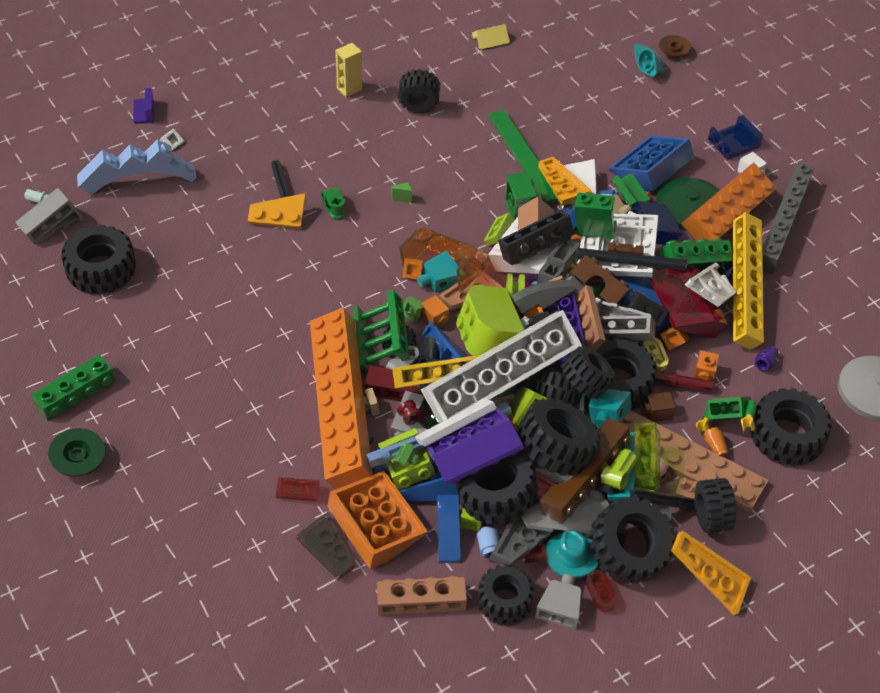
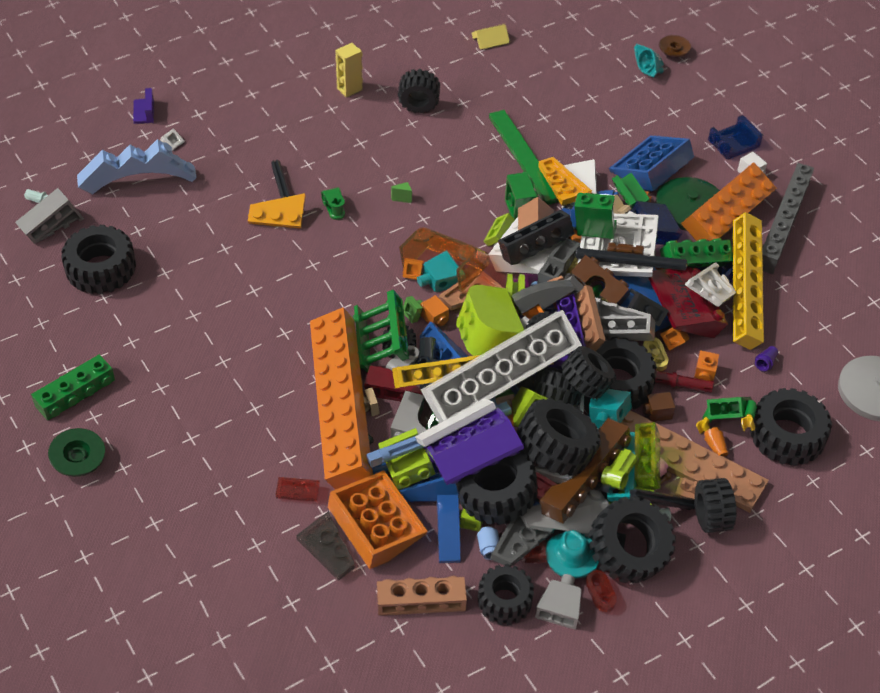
bright green tile [394,442,420,465] -> none
dark red wheel [397,400,422,425] -> none
light orange wing [671,531,751,615] -> none

